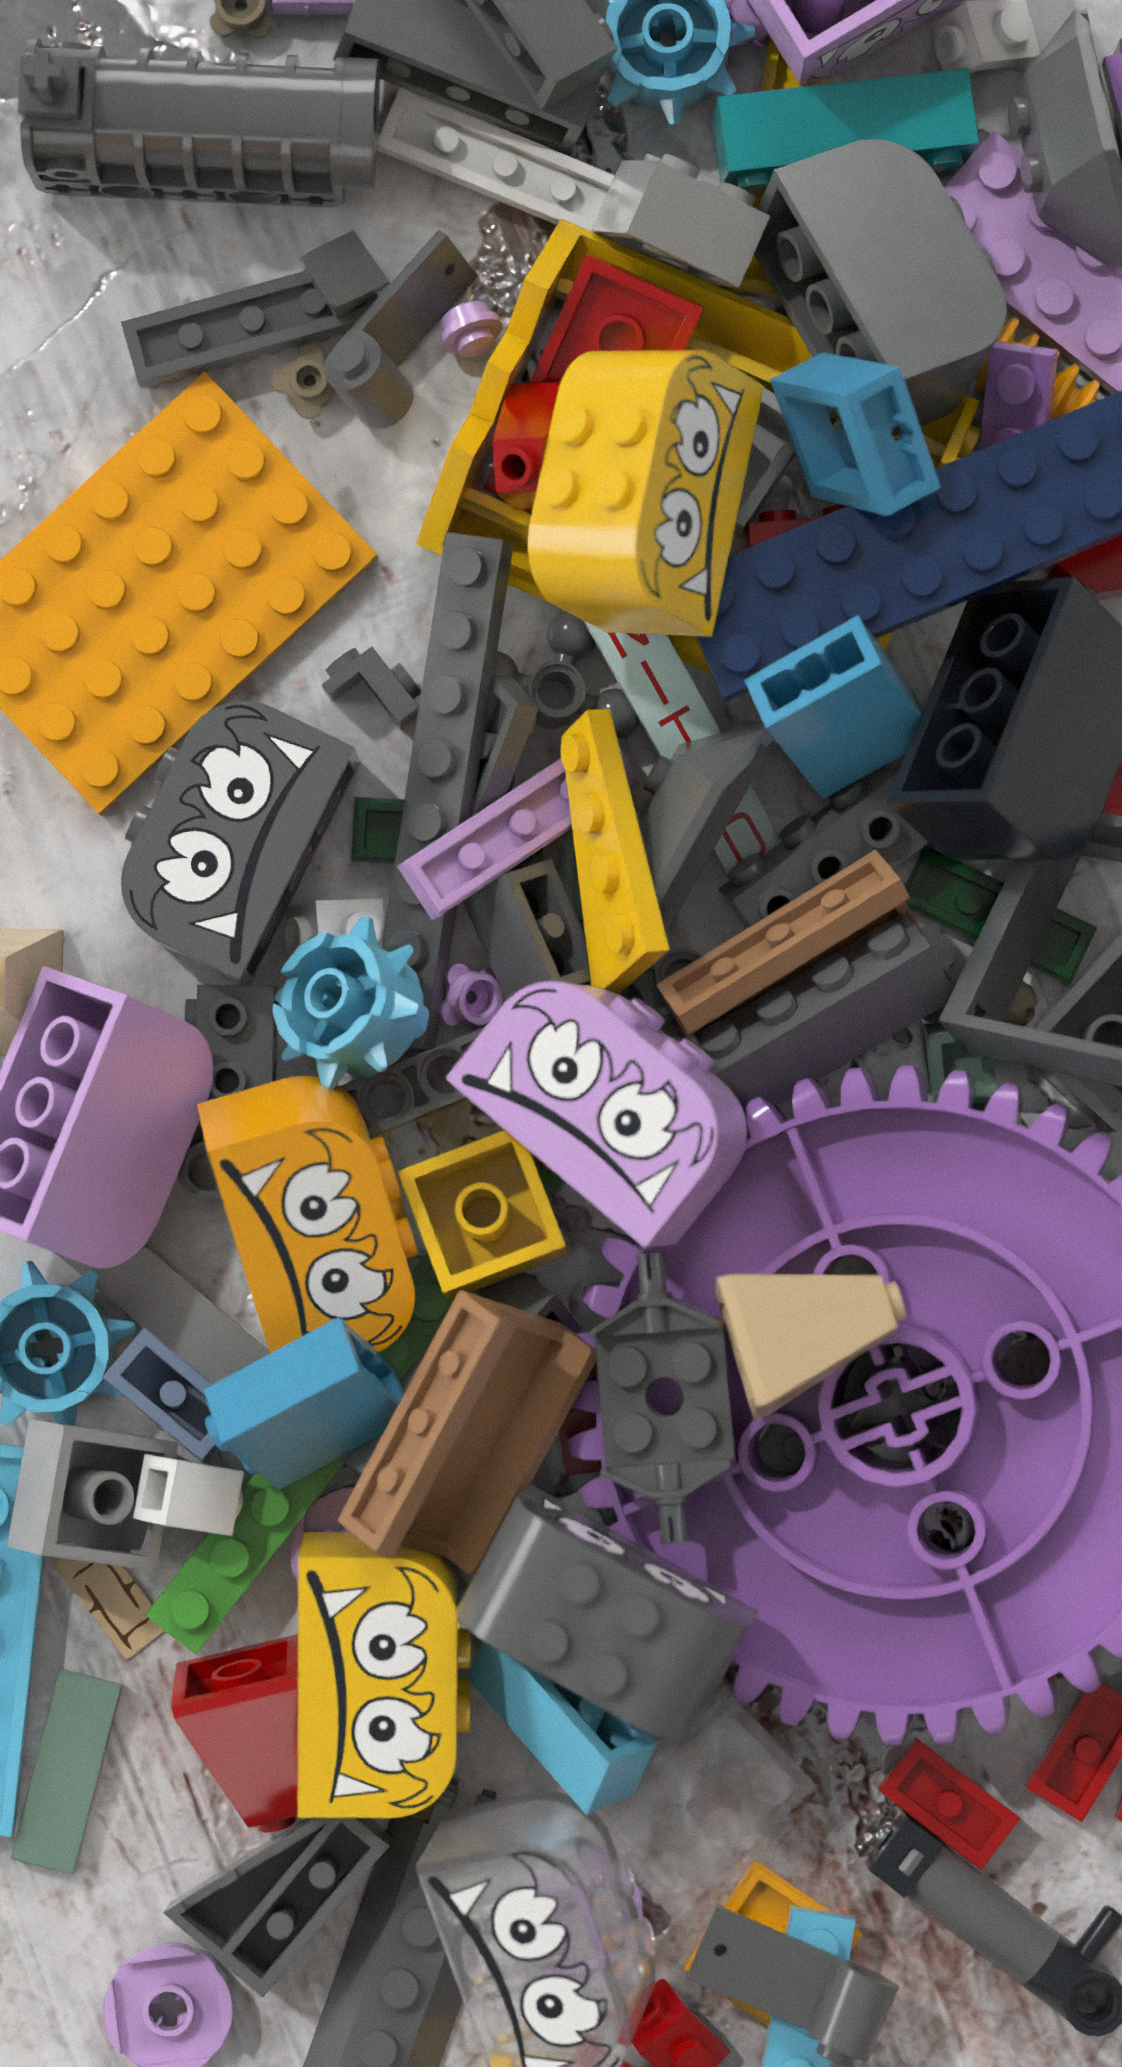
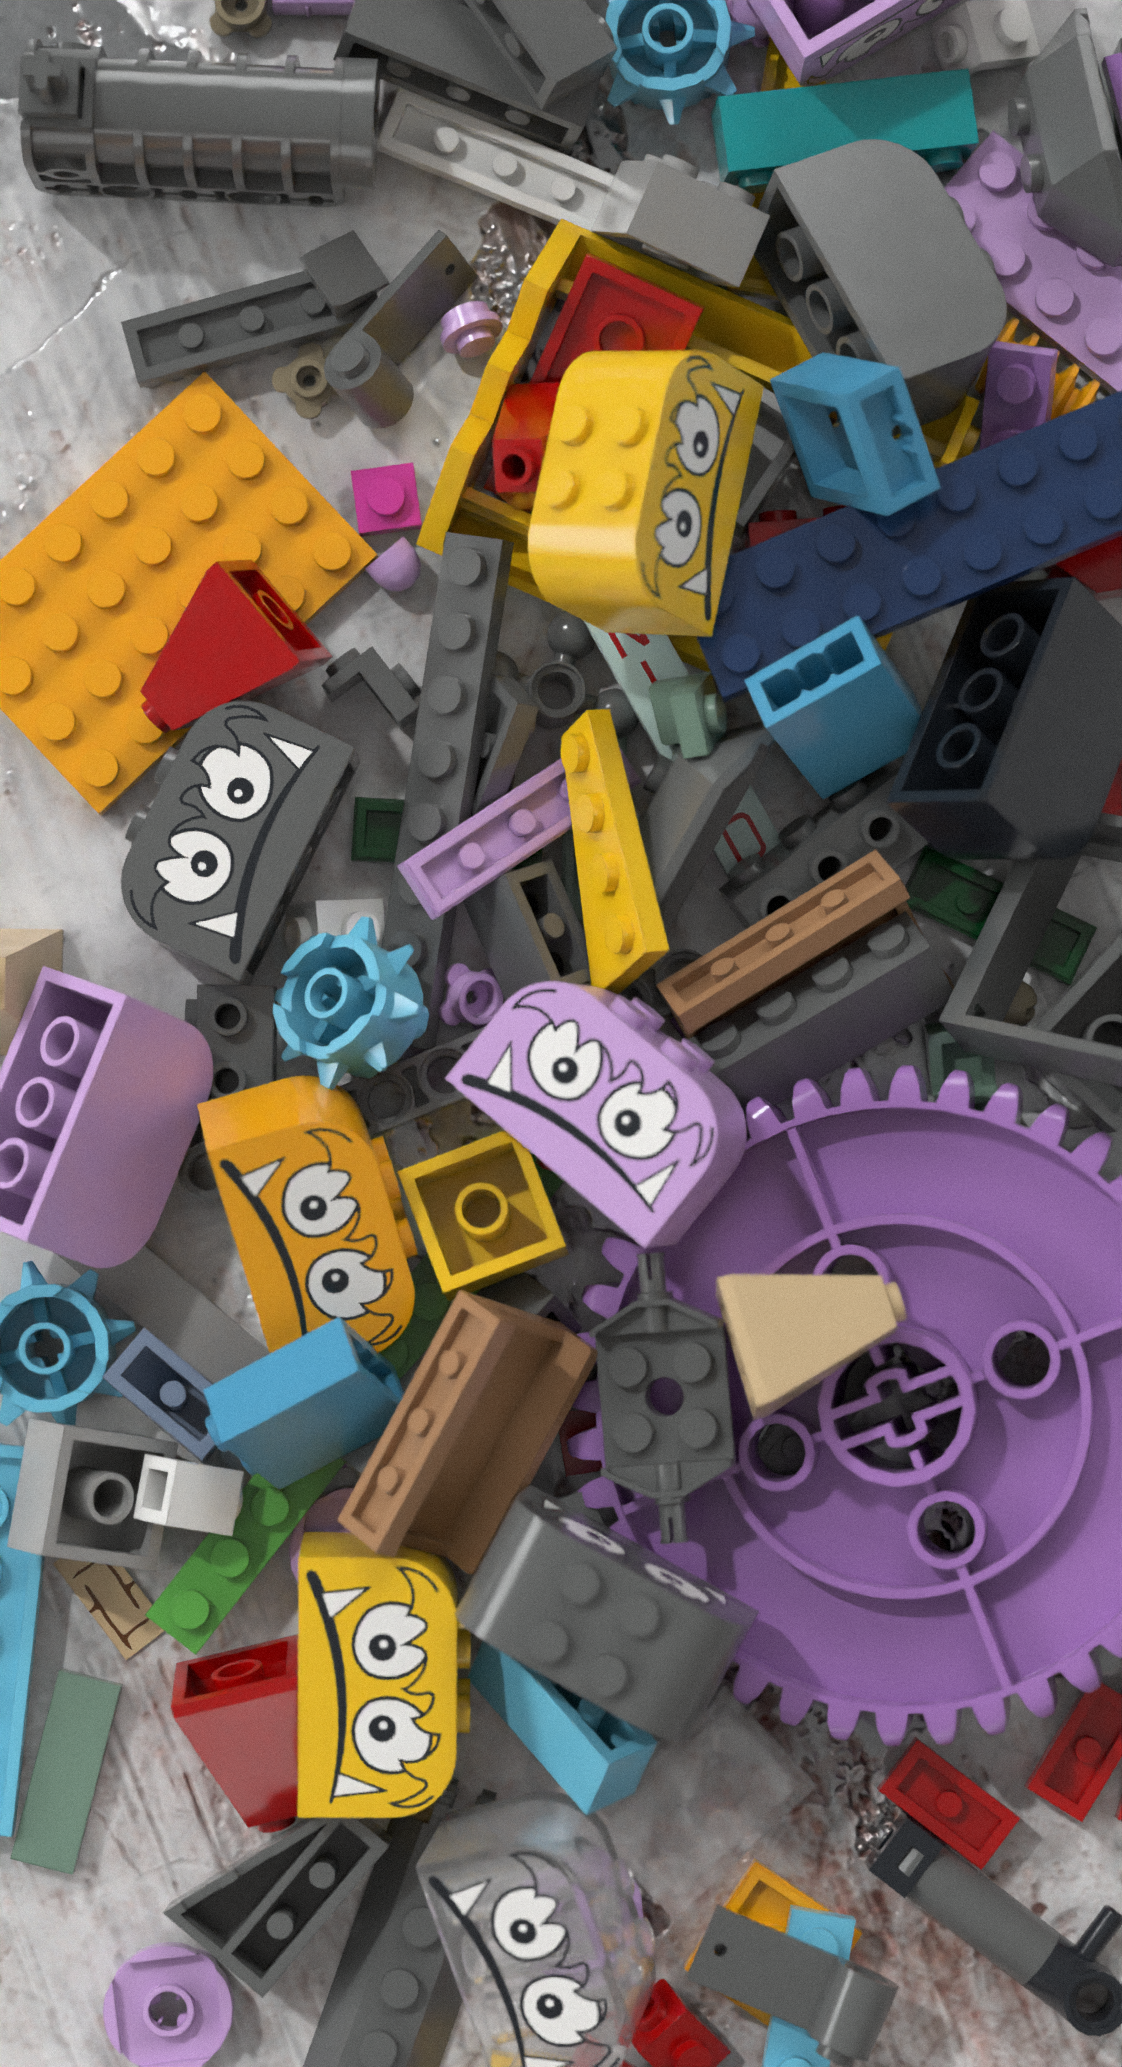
none -> red slope [140,559,333,733]
none -> dark pink plate [350,462,422,537]
none -> lavender hinge [365,536,421,591]
none -> sand green bracket [649,671,727,759]

